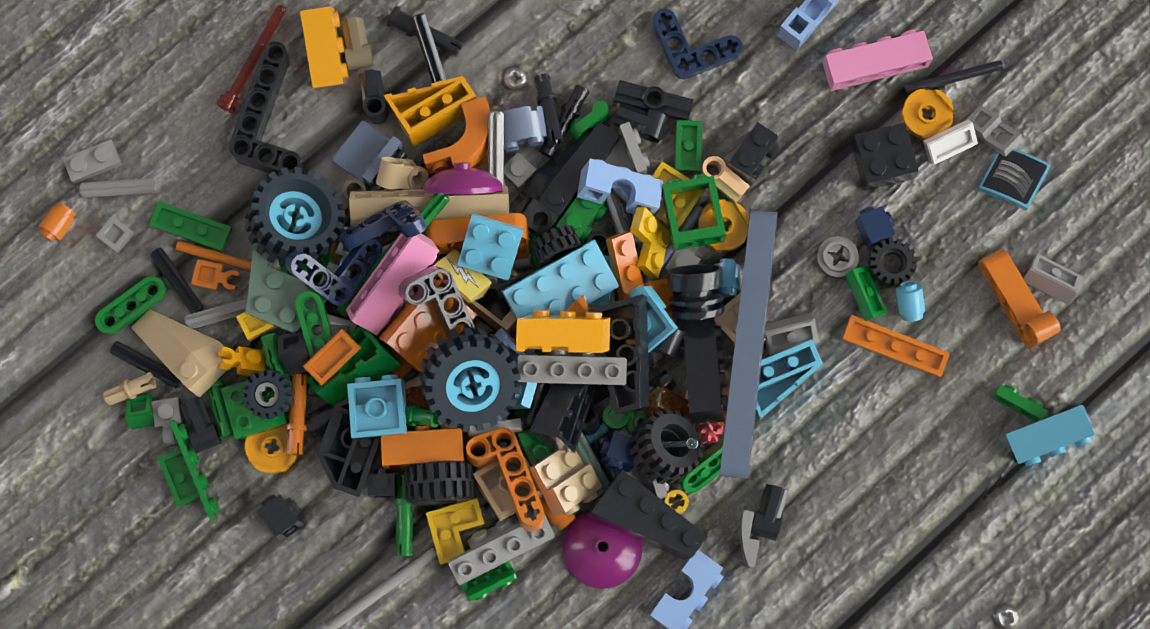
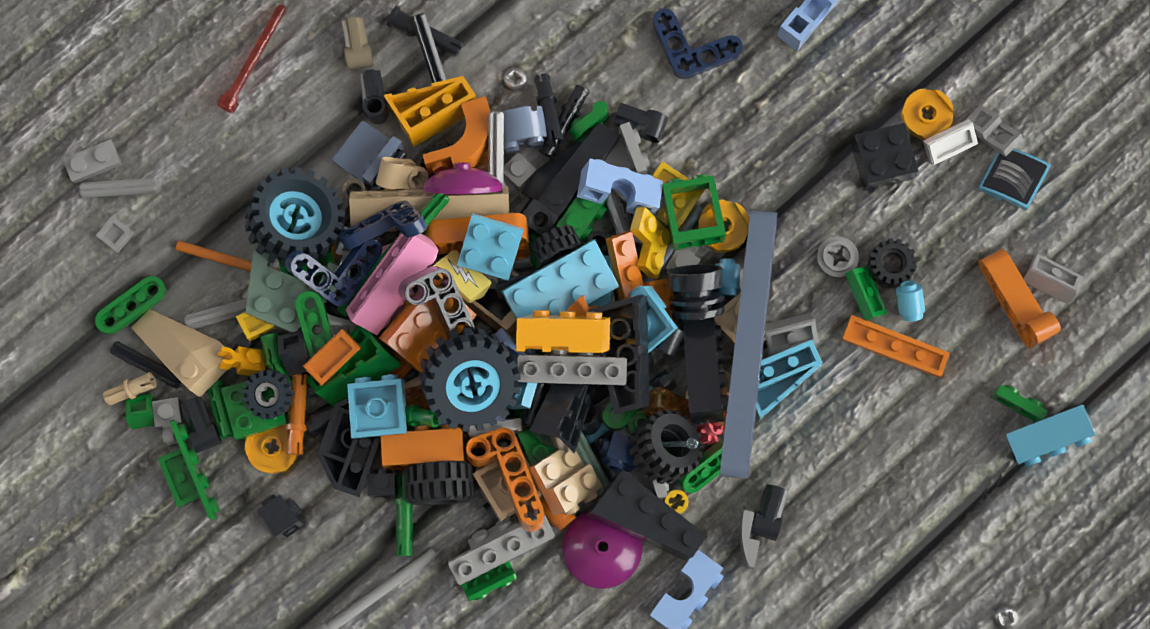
orange brick [38,202,76,242] -> none
green plate [149,201,233,252] -> none
black axle [150,248,204,314] -> none
orange plate [191,259,241,292] -> none
black beam [229,41,305,175] -> none
light orange wedge [300,6,349,88] -> none
yellow plate [426,498,485,565] -> none
black piece [614,80,694,120] -> none
green plate [675,120,702,173] -> none
light nougat piece [700,156,750,203] -> none
black brick [727,122,779,184] -> none
bright pink brick [822,30,933,91] -> none
dark blue brick [855,206,895,249] -> none
black bar [903,60,1003,95] -> none

